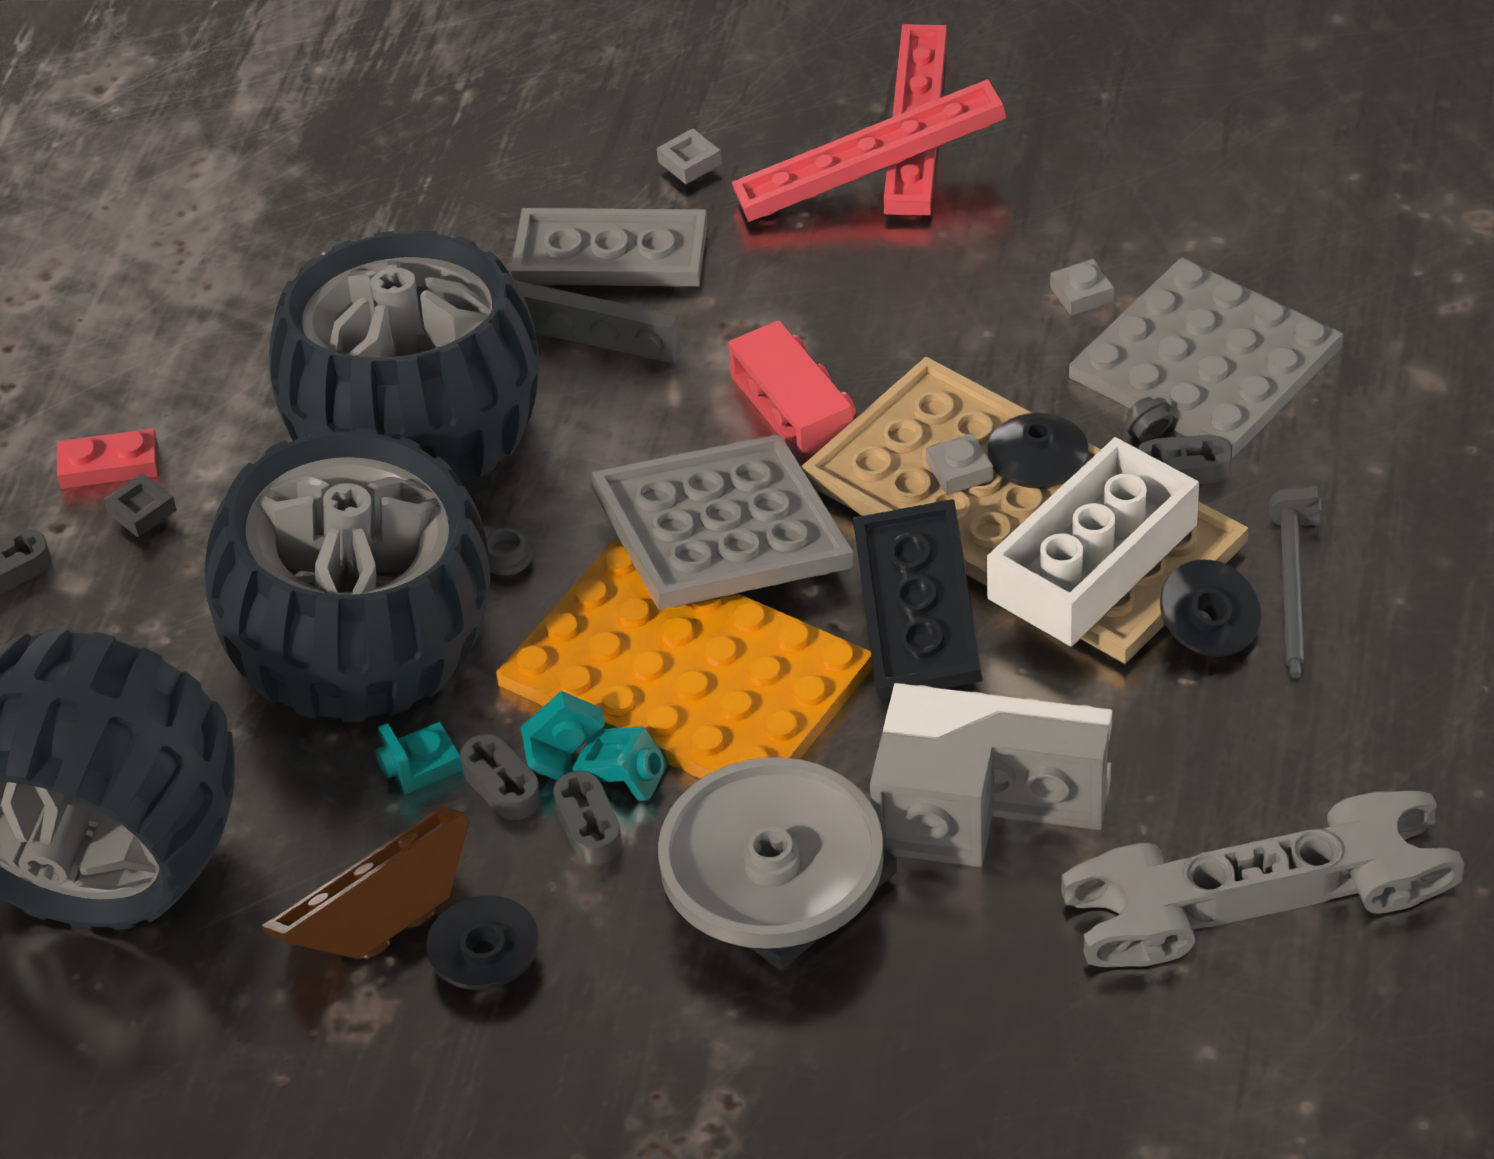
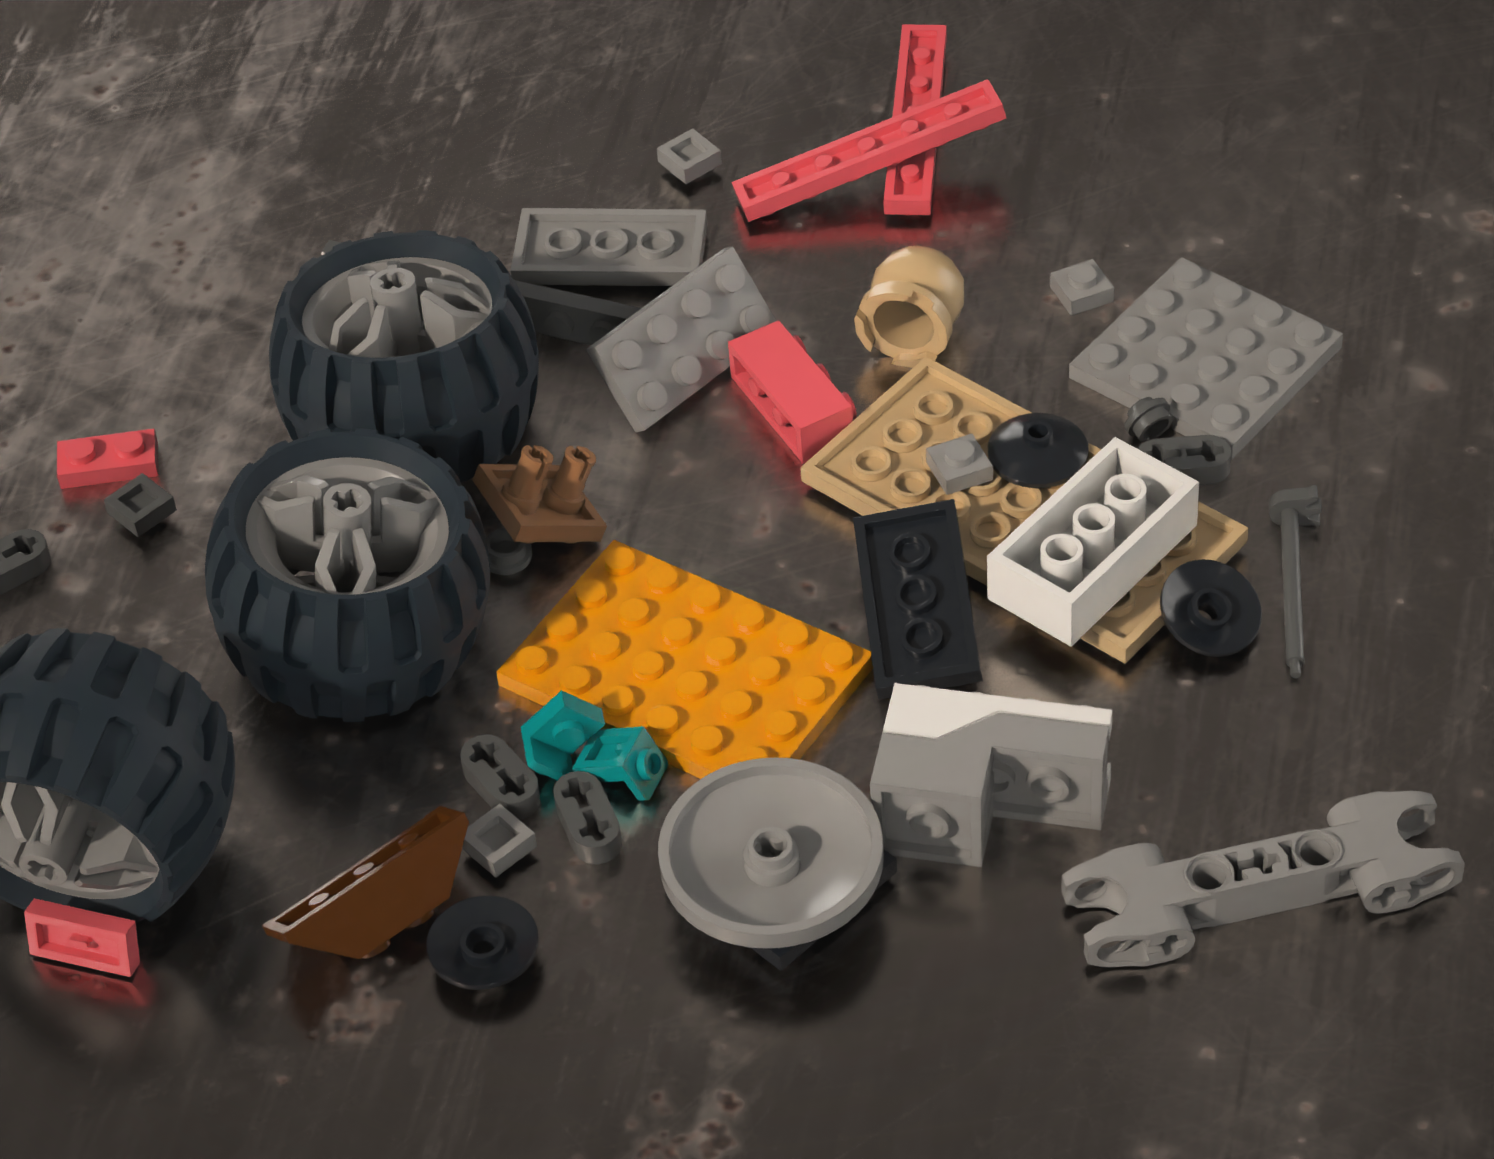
teal bracket [374,722,463,795] -> none
light grey plate [591,434,854,610] -> none
none -> coral plate [24,898,140,977]
none -> light grey plate [462,803,537,877]
none -> medium nougat plate [473,445,607,544]
none -> light grey plate [585,246,777,432]
none -> tan tile [854,245,964,368]

